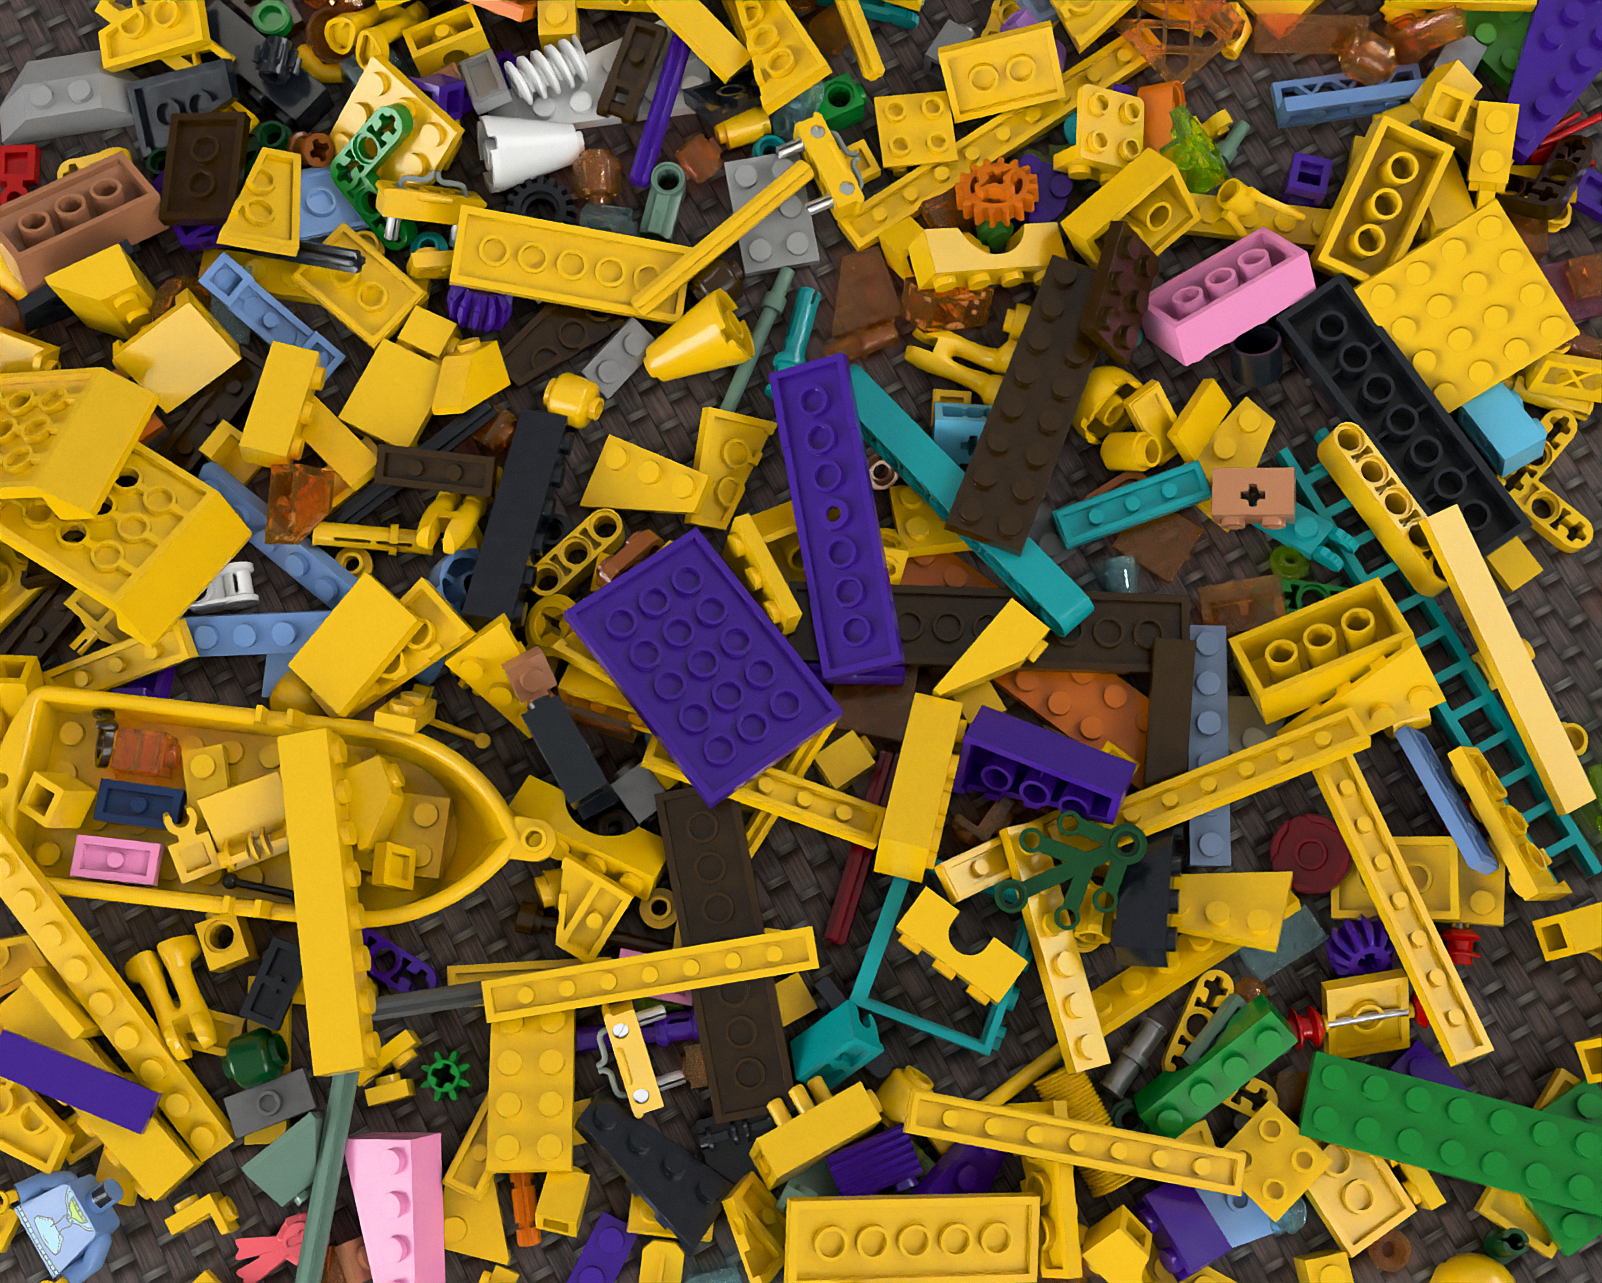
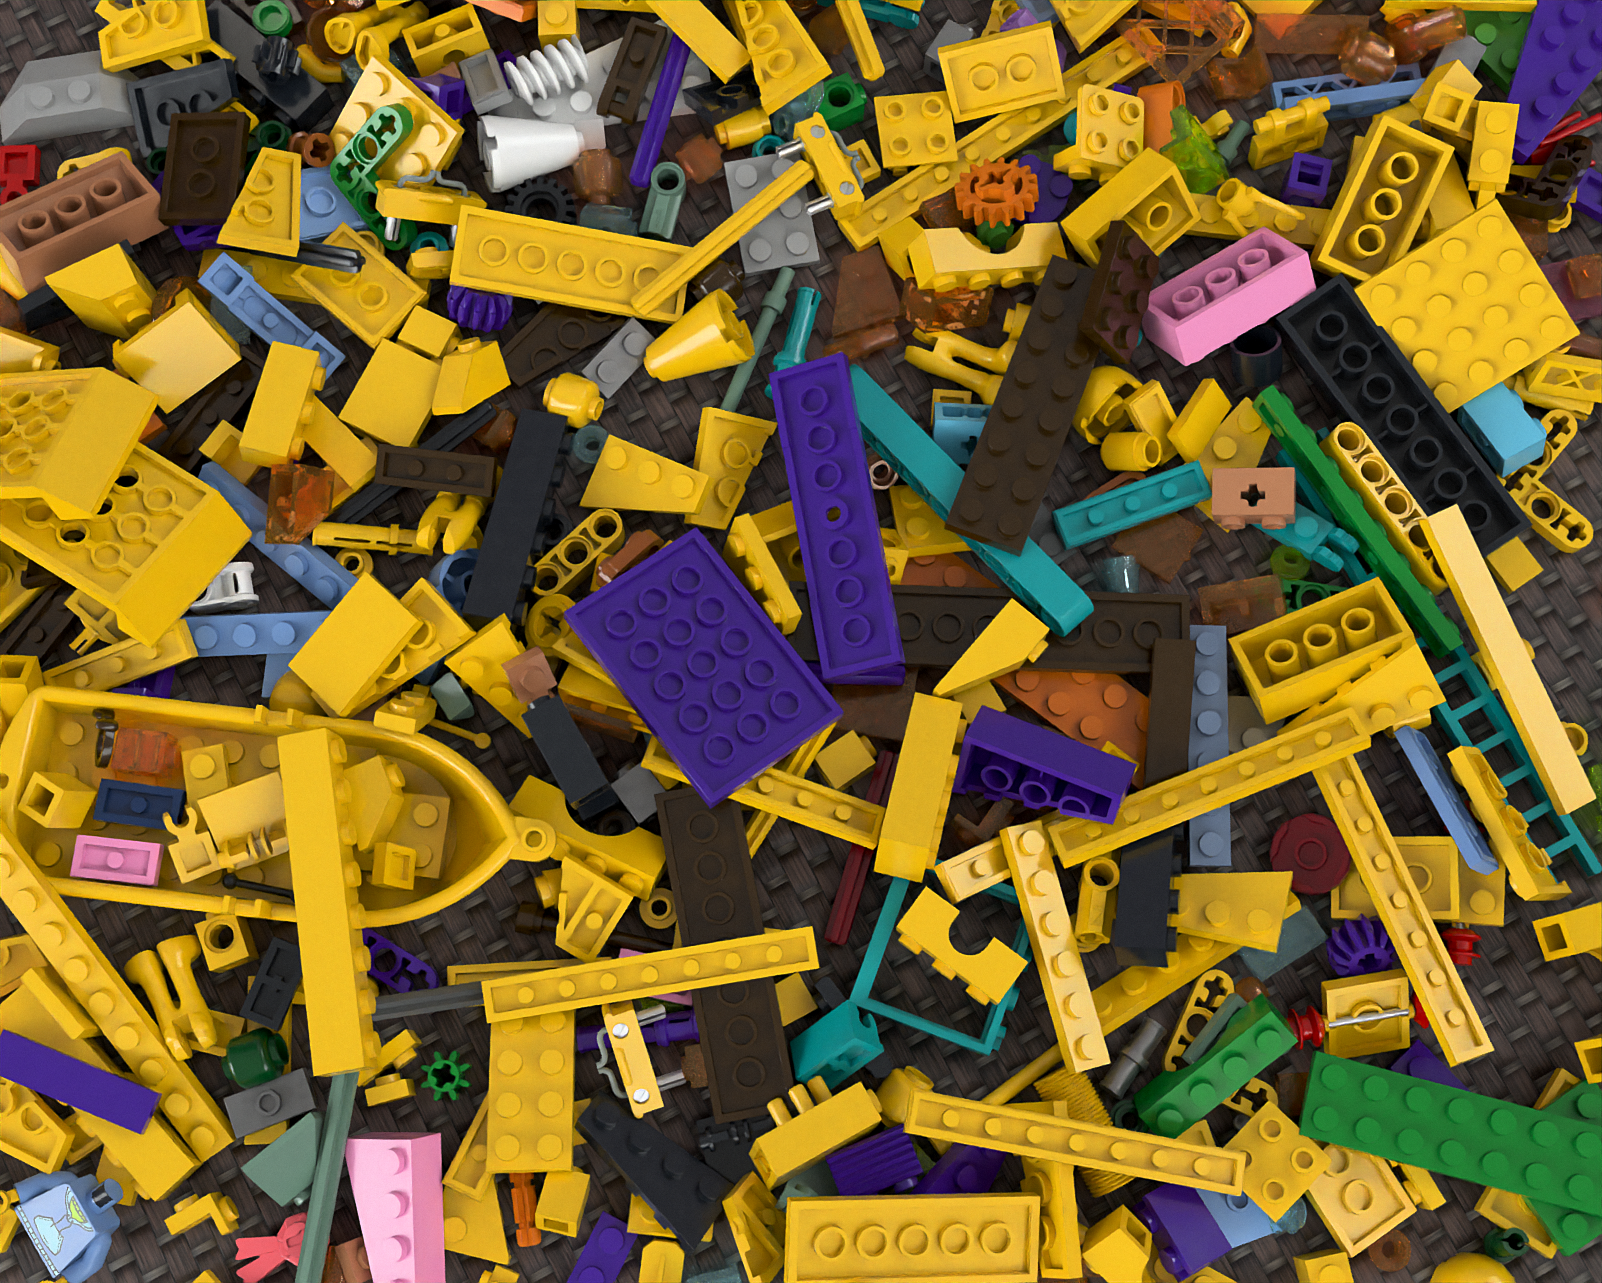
dark green plant [994,810,1147,930] -> none
none -> sand green slope [429,672,475,720]
none -> white sticker [573,118,606,150]
none -> clear light blue plate [573,425,609,464]
none -> clear orange bracket [1206,47,1273,100]
none -> yellow plate [1247,96,1330,170]
none -> green plate [1252,385,1463,660]

